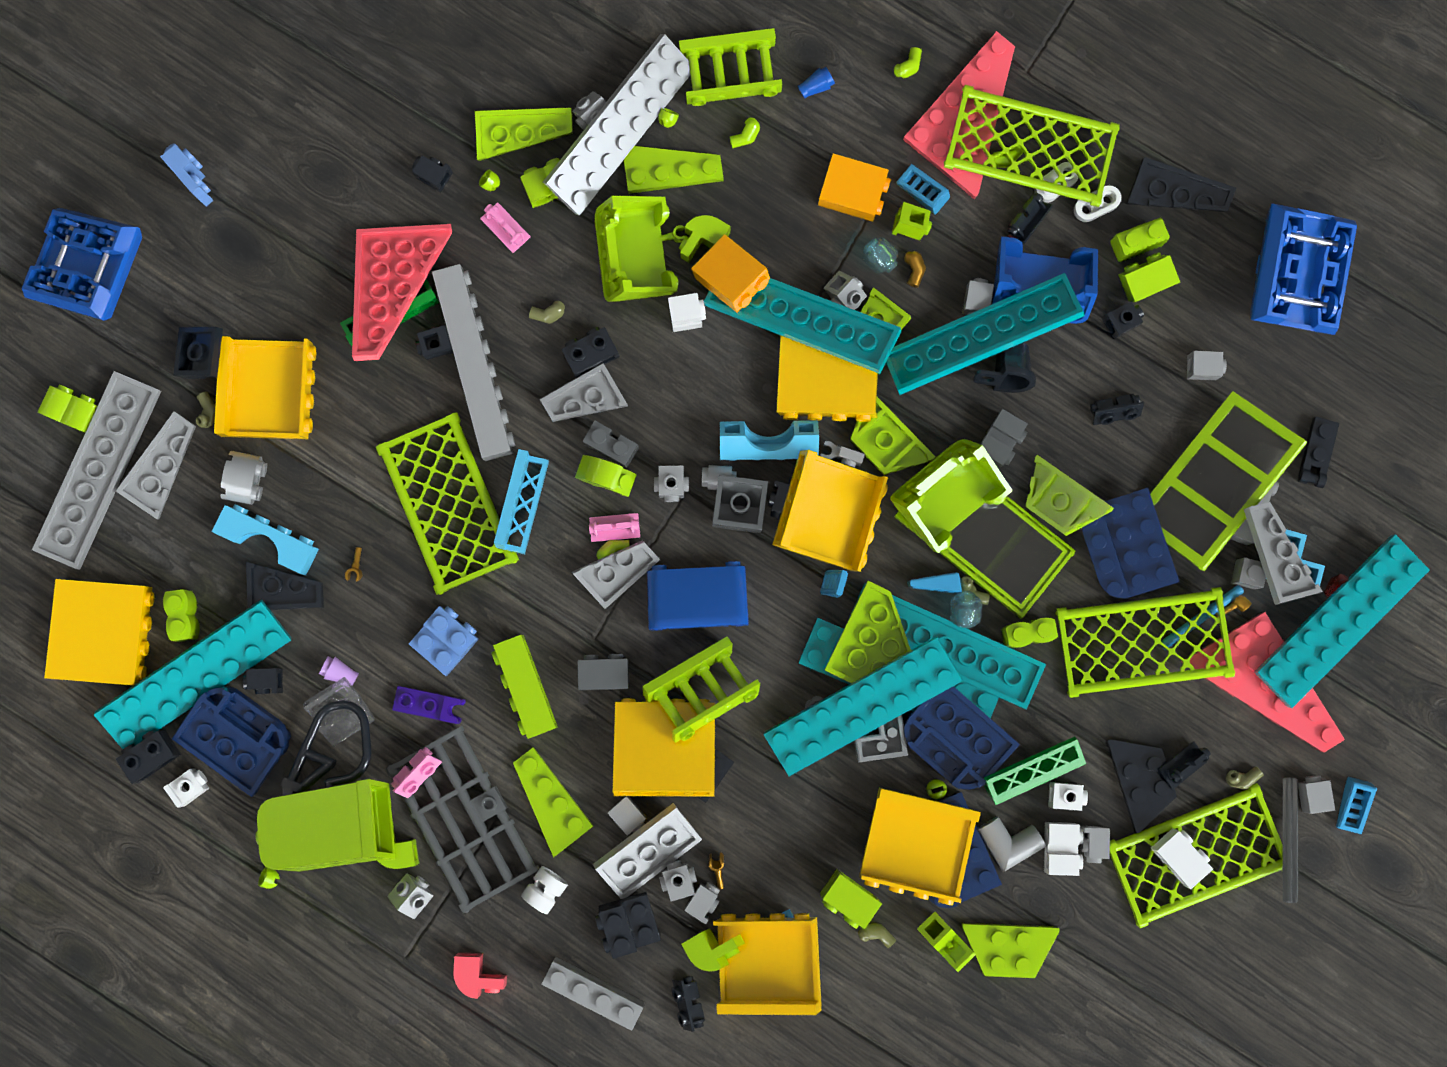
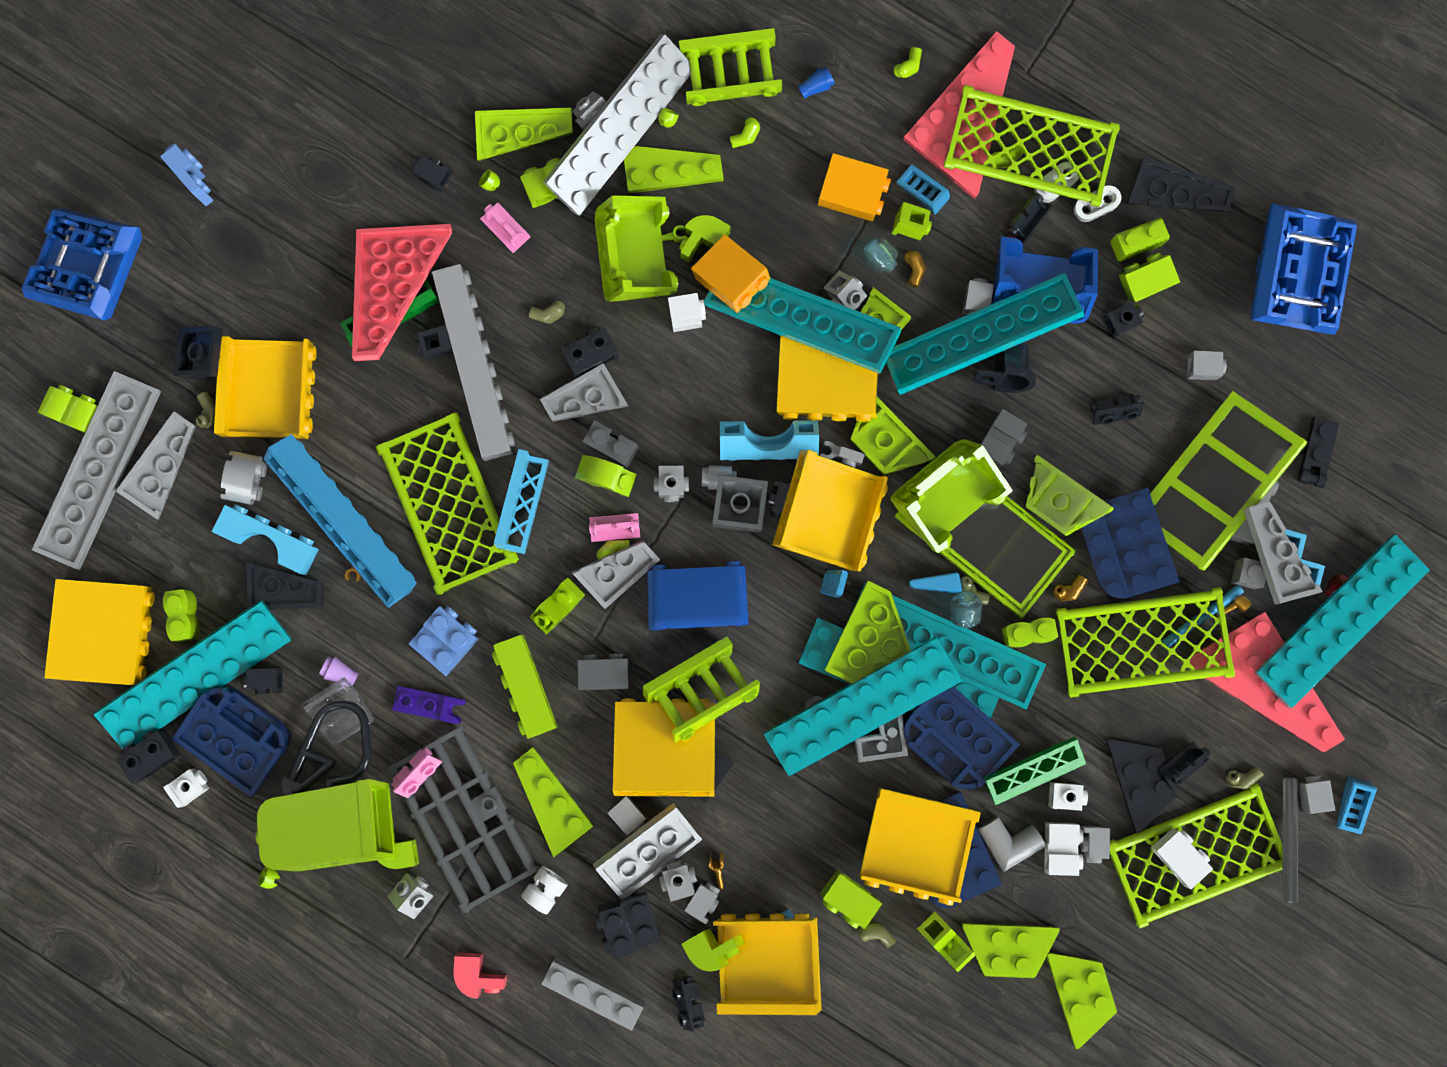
lime hinge [926,779,947,799] -> none
none -> dark azure brick [264,434,417,608]
none -> lime slope [530,578,585,635]
none -> lime wing [1047,952,1117,1049]
none -> pearl gold arm [1053,575,1089,601]

